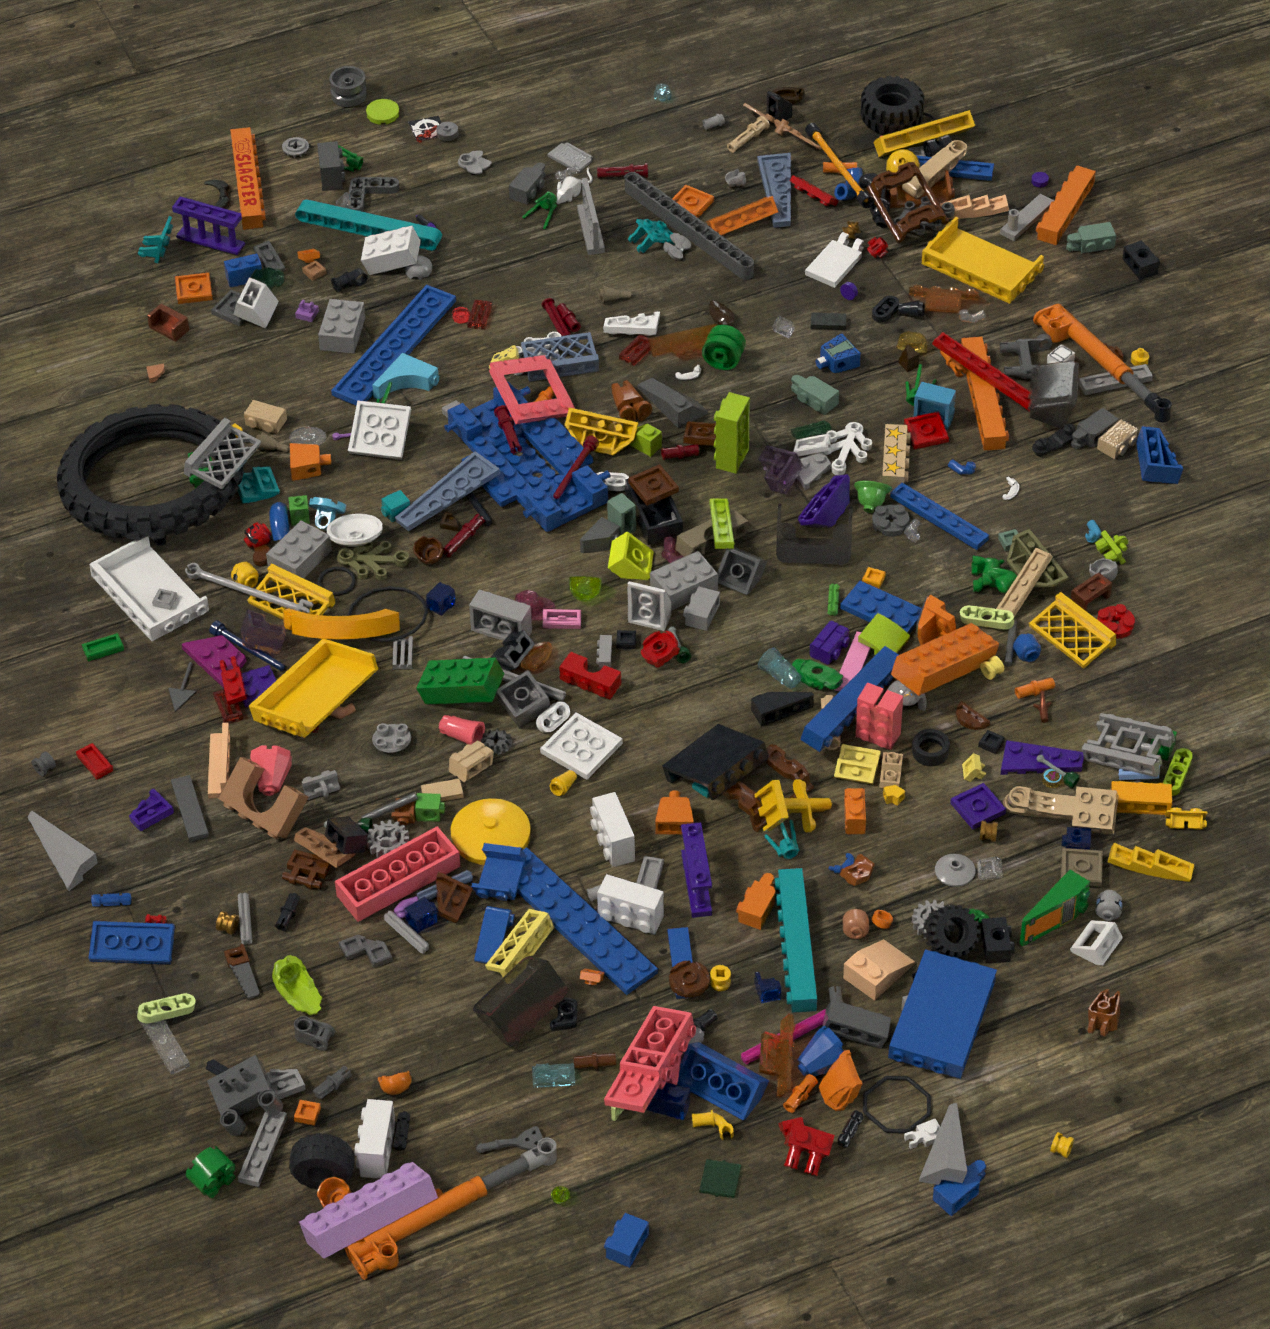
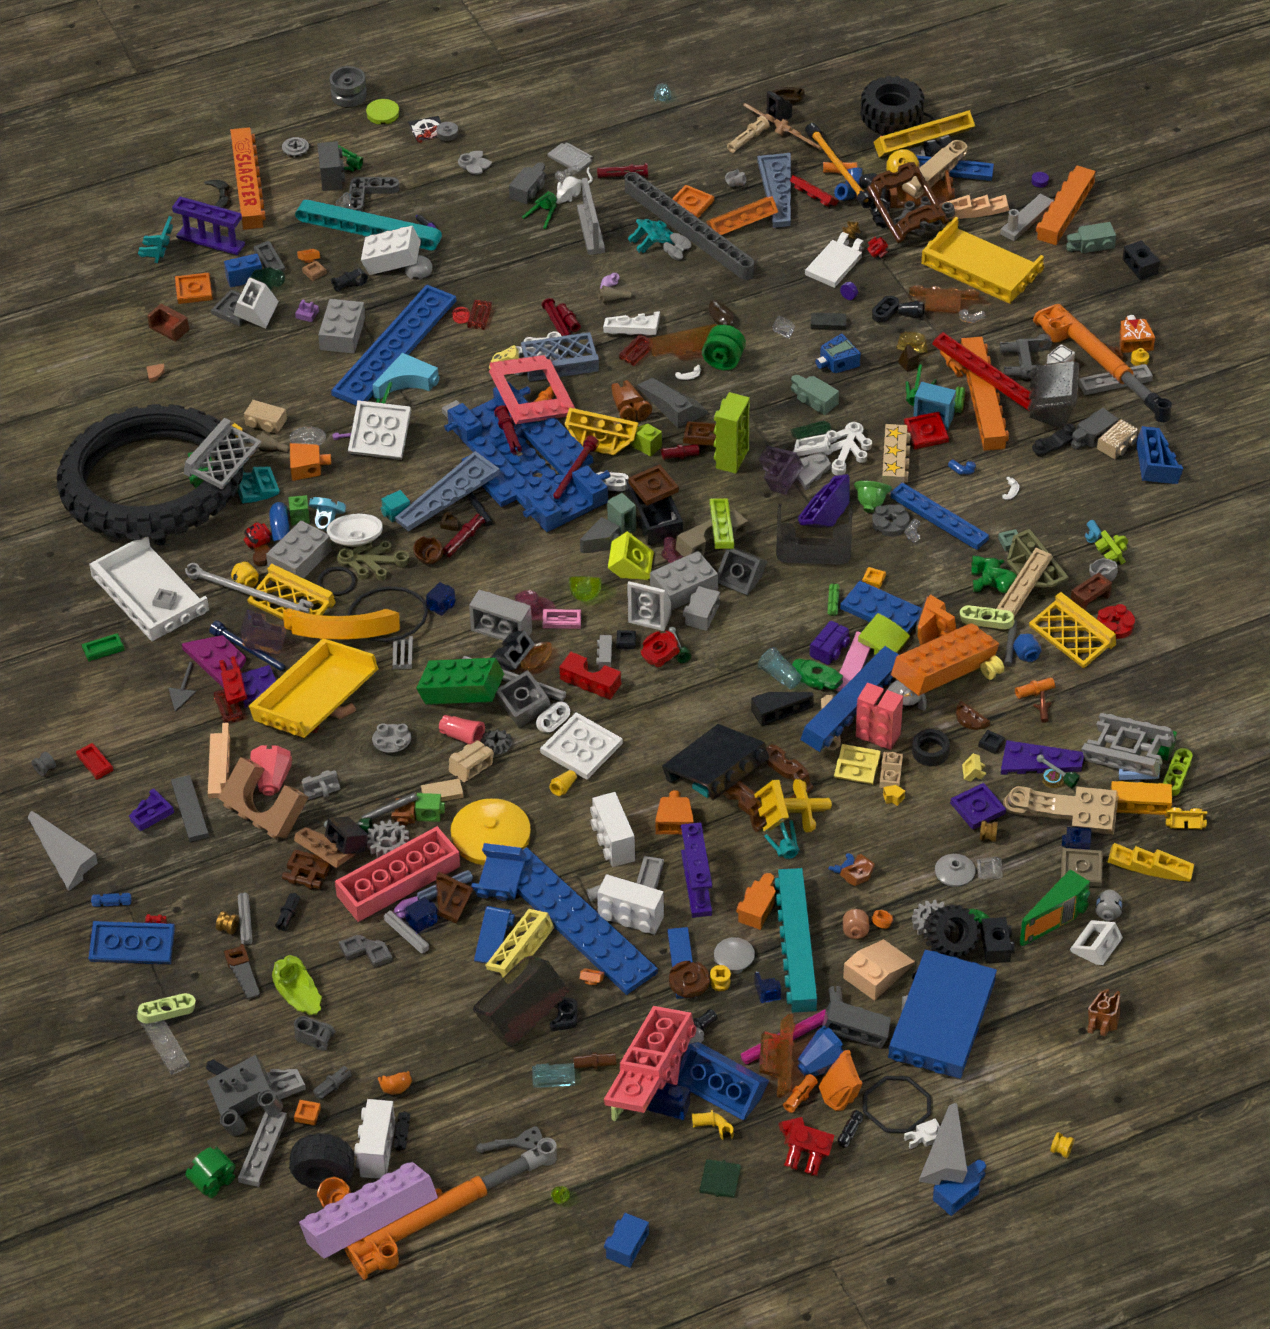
light grey pin [702,114,725,130] -> none
orange brick [844,788,866,834] -> none
none -> lavender arm [600,273,620,289]
none -> light grey dish [714,937,755,974]
none -> bright green piece [954,386,965,413]
none -> orange torso [1120,315,1155,353]

